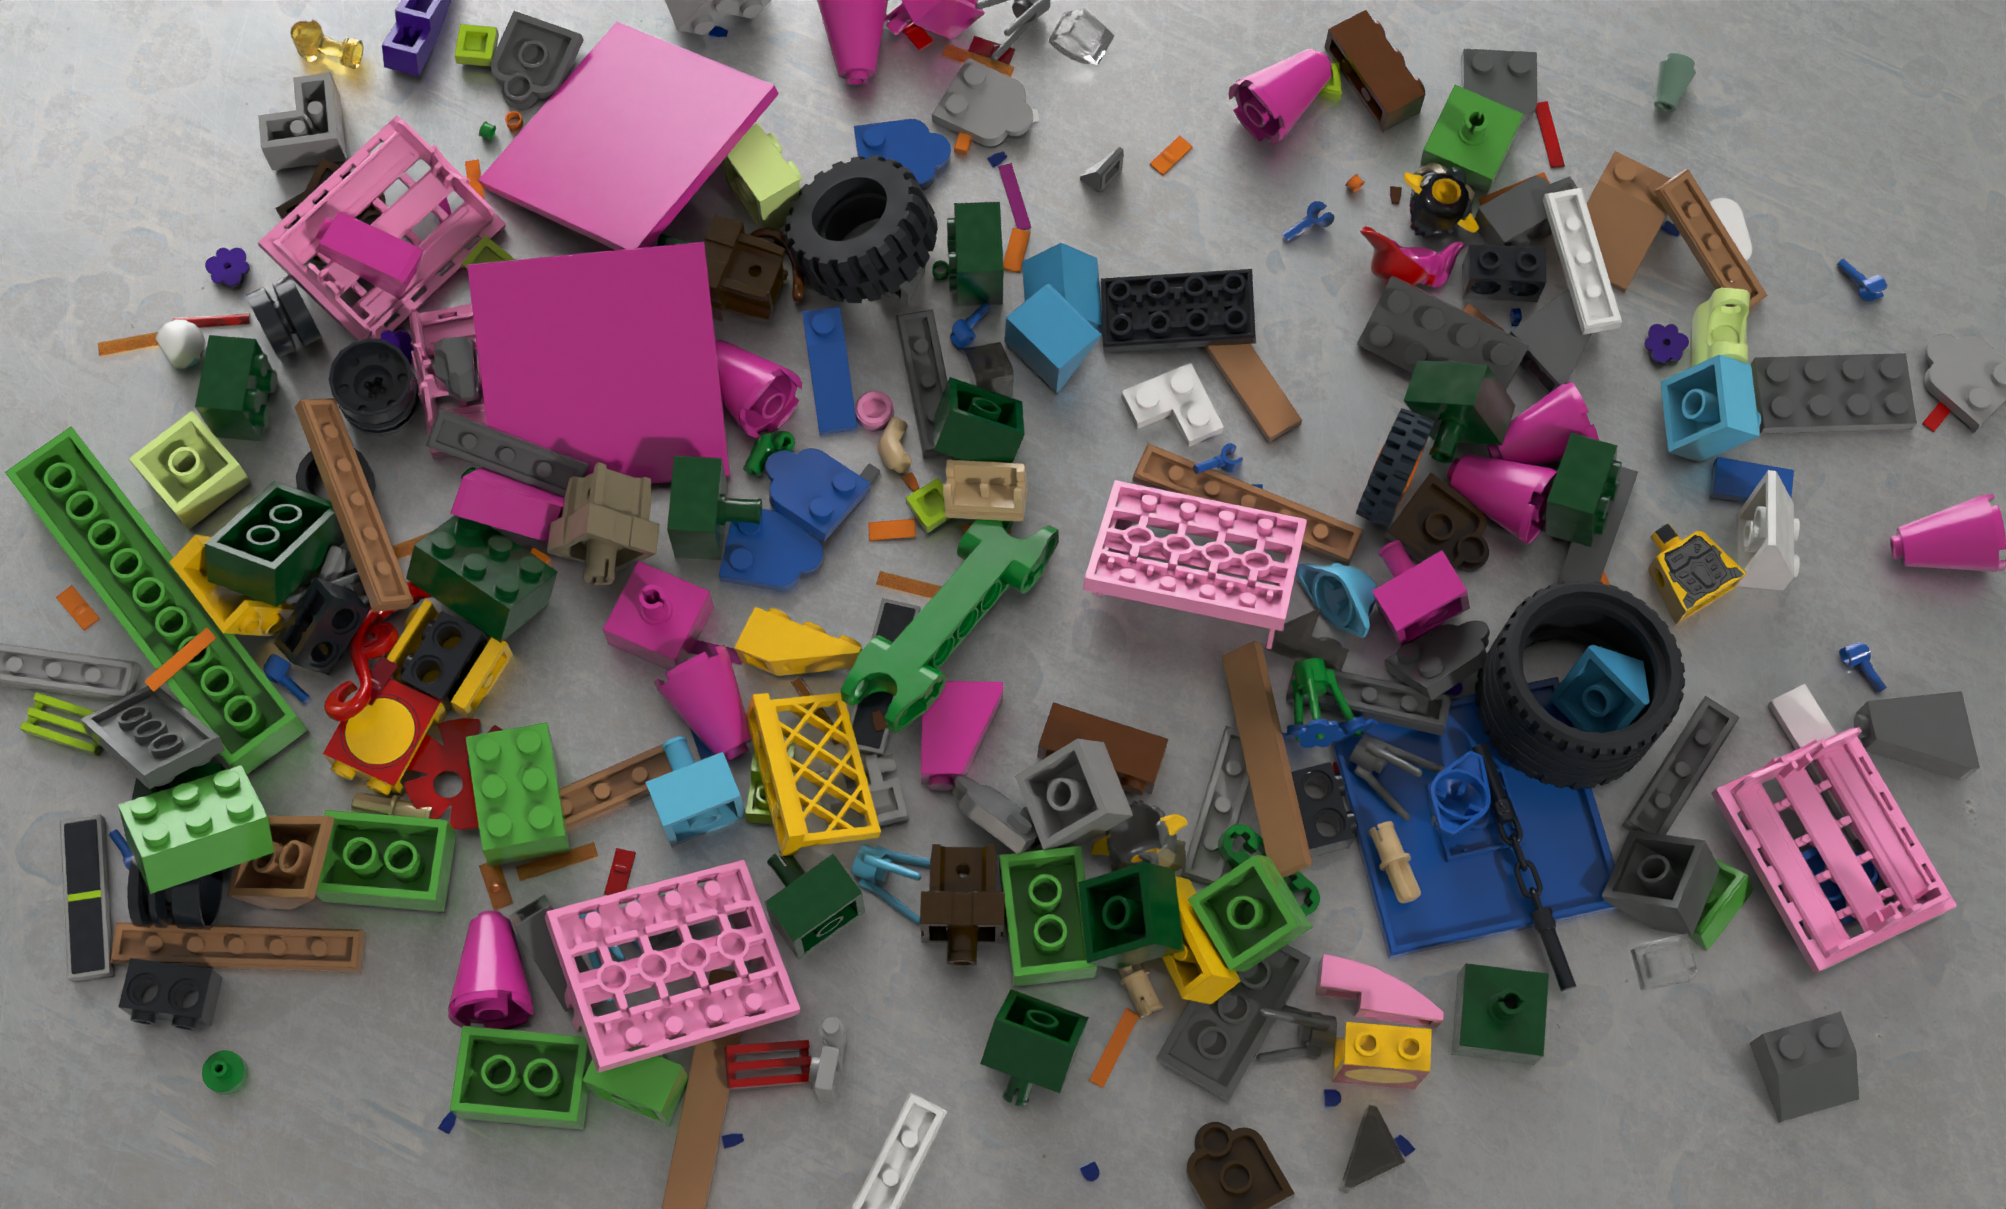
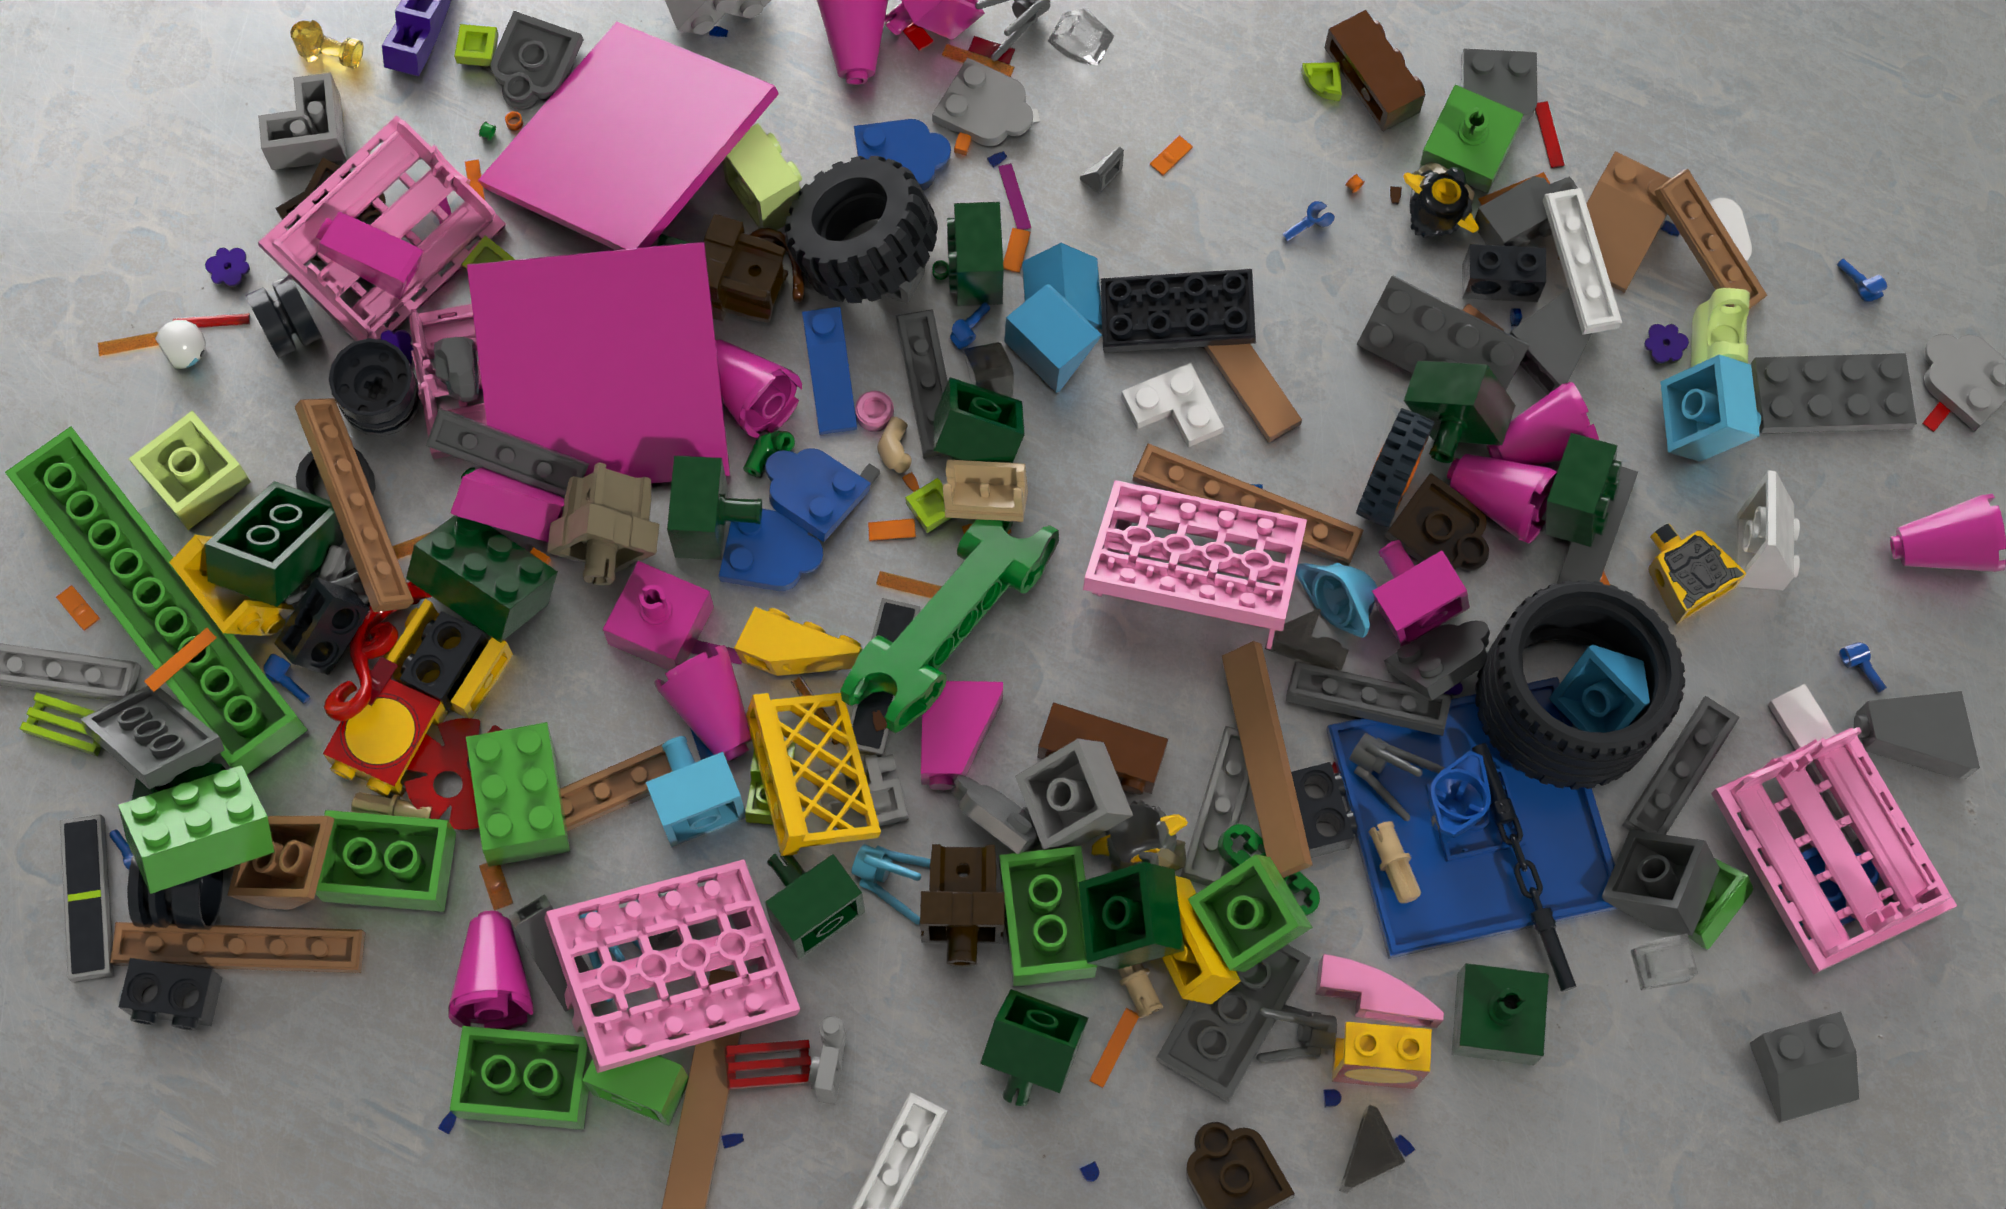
dark green brick [195,335,277,441] -> none
green tile [202,1050,248,1095] -> none
clear orange piece [516,842,598,881] -> none
red piece [604,848,636,895] -> none
blue hand [1193,443,1243,474] -> none
dark pink cone [1228,49,1332,146] -> none
plant [1282,658,1378,748] -> none
hair [1360,226,1465,288] -> none
sand green cone [1654,53,1696,112] -> none
blue tile [1710,457,1794,503] -> none

